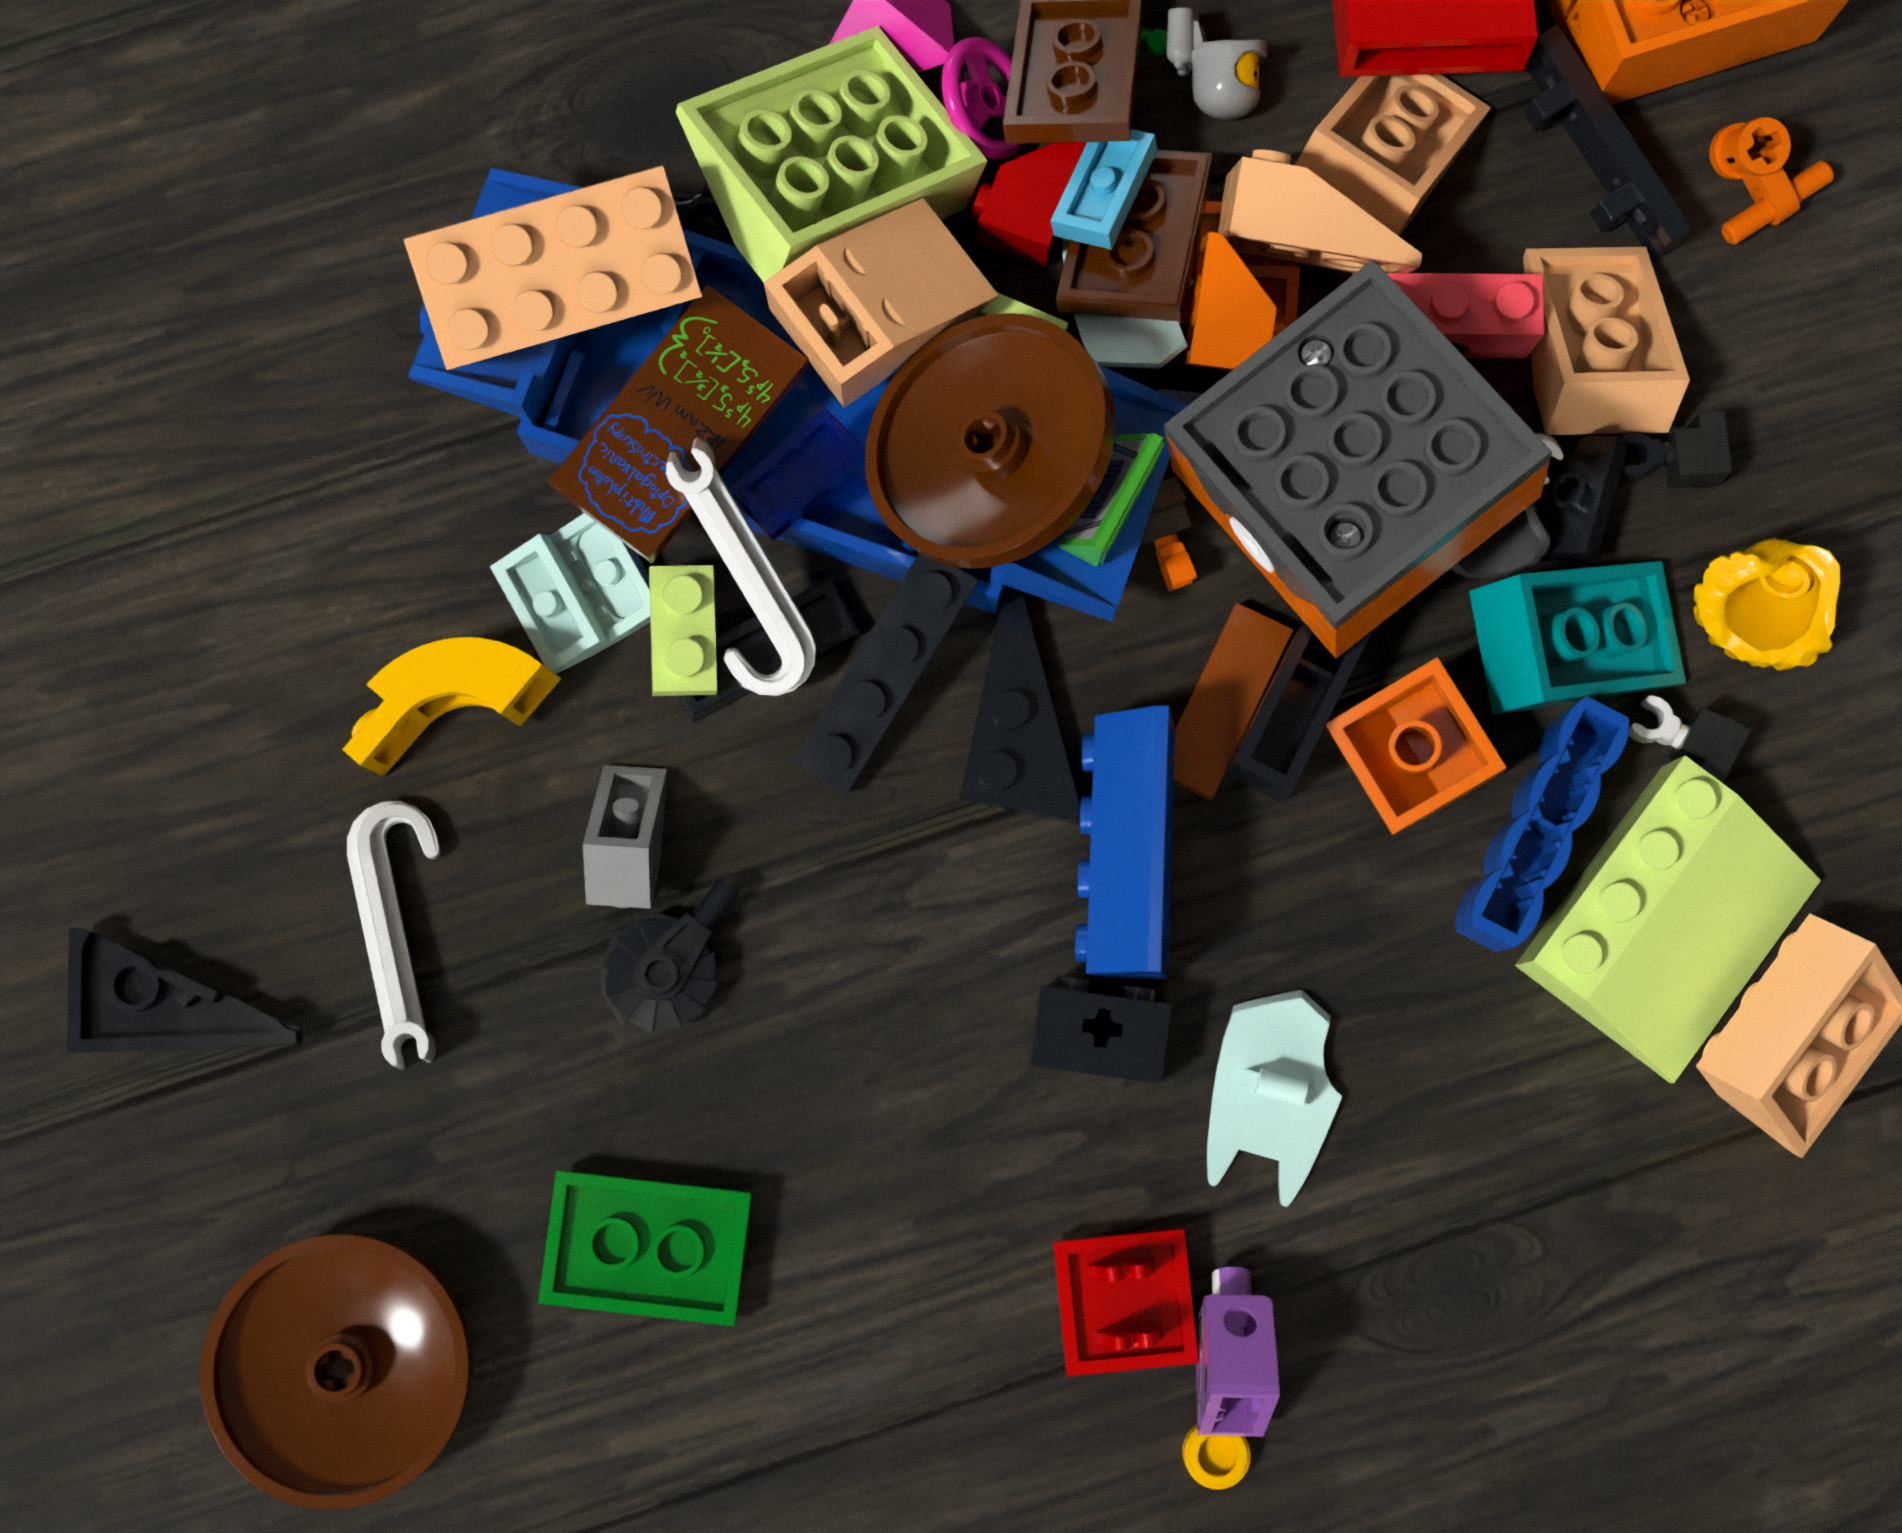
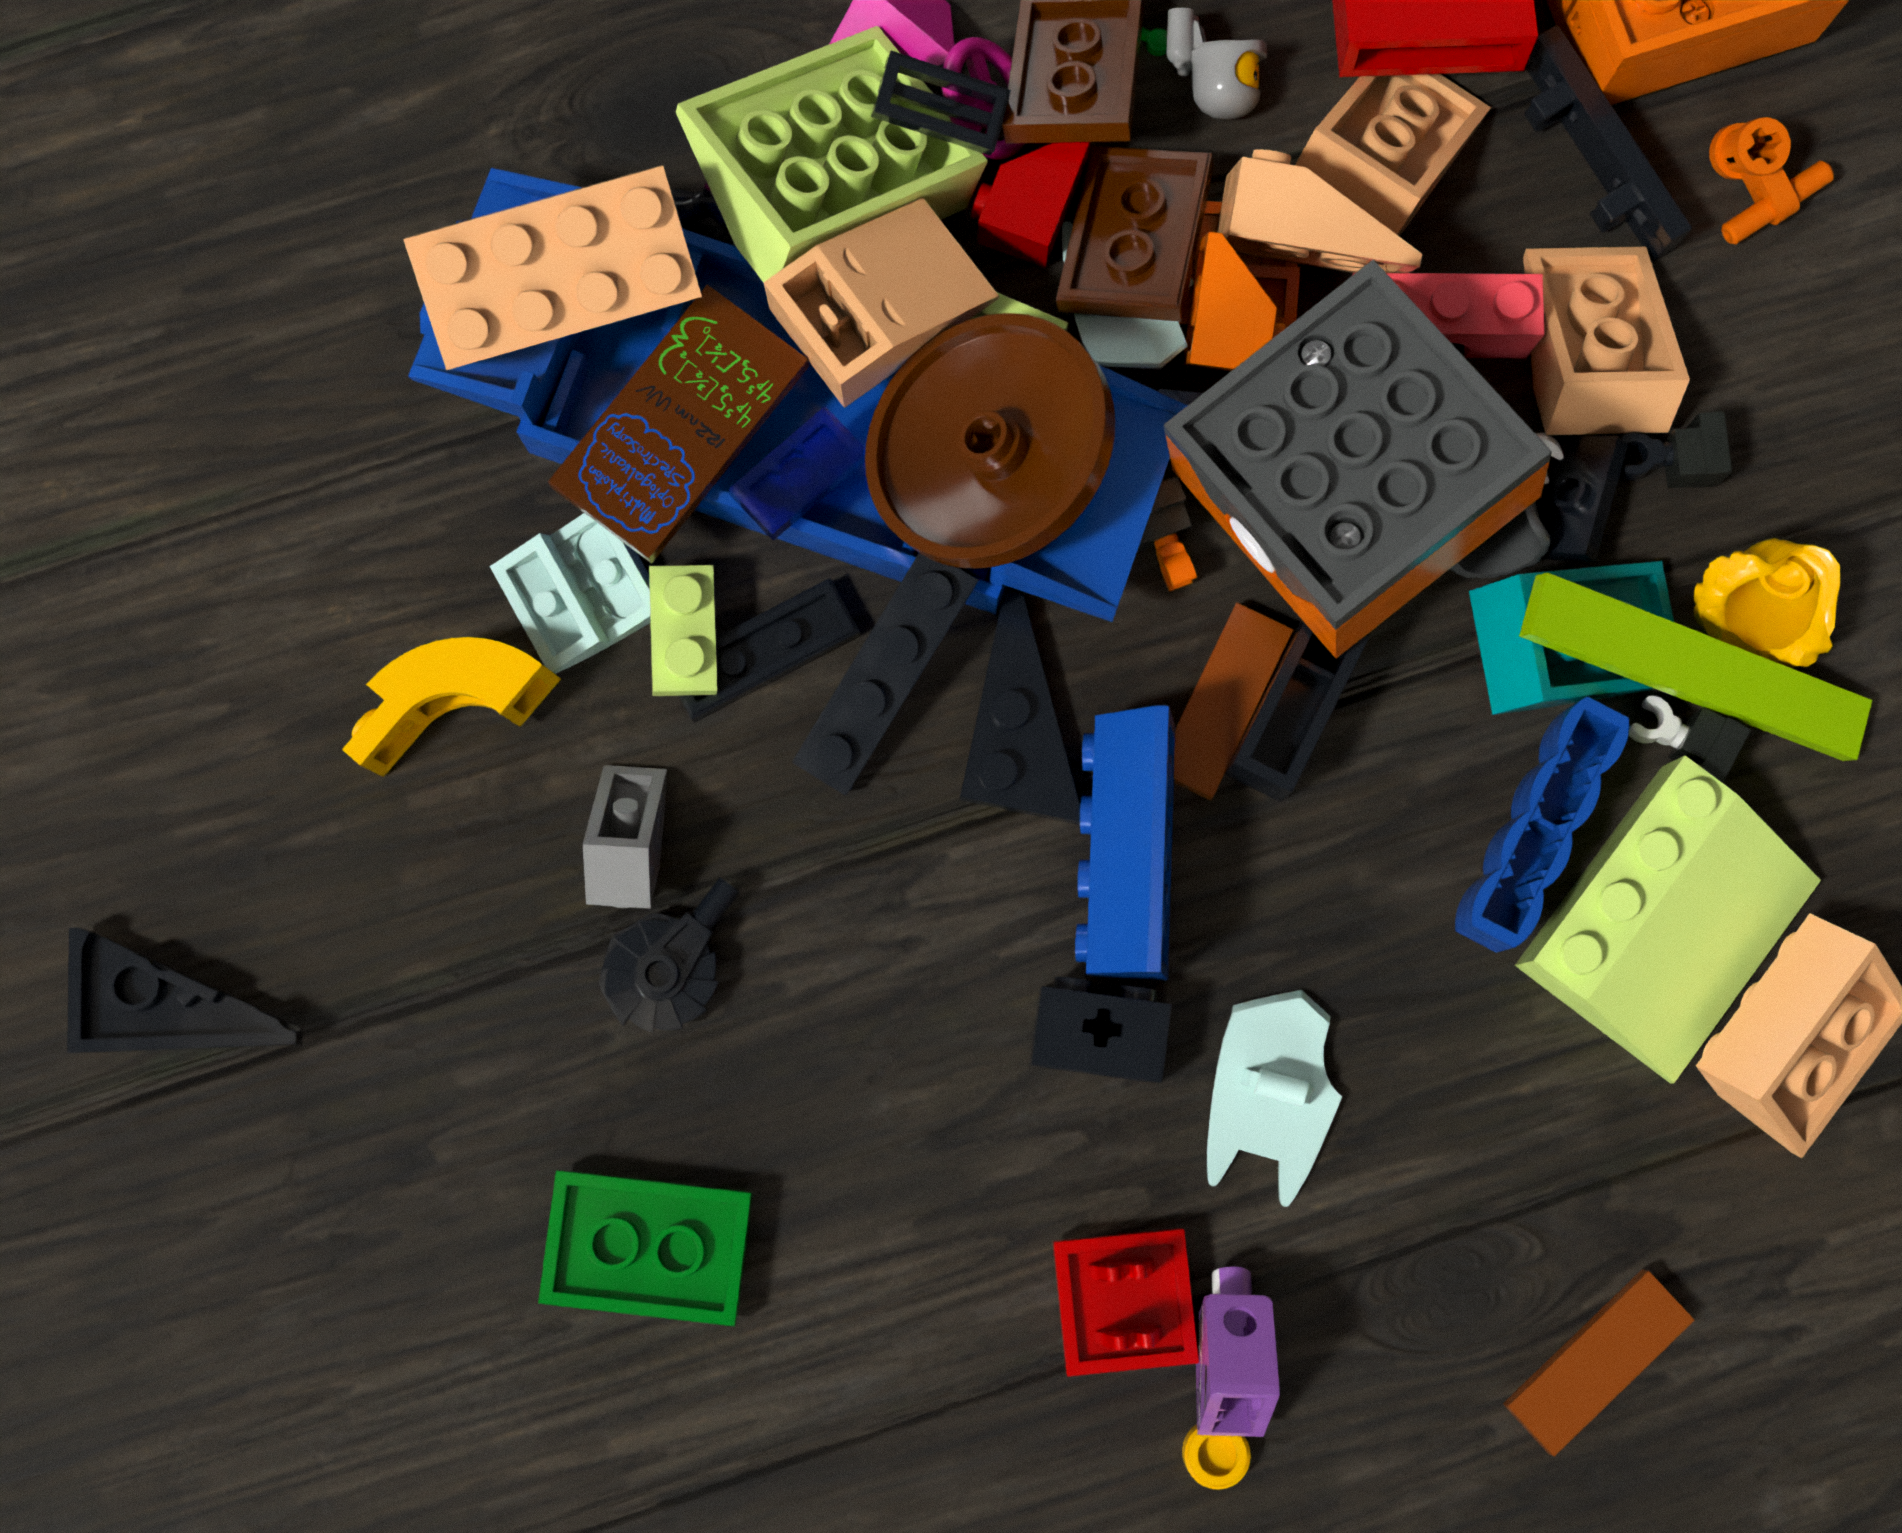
reddish brown dish [200,1233,474,1510] -> none
white piece [347,801,441,1070] -> none
white piece [666,438,816,696] -> none
medium azure plate [1050,129,1157,250] -> none
bright green slope [1058,433,1165,567] -> none
orange slope [1325,657,1507,835] -> none
none -> black tile [871,50,1011,156]
none -> dark orange tile [1503,1269,1695,1457]
none -> lime tile [1519,572,1872,761]

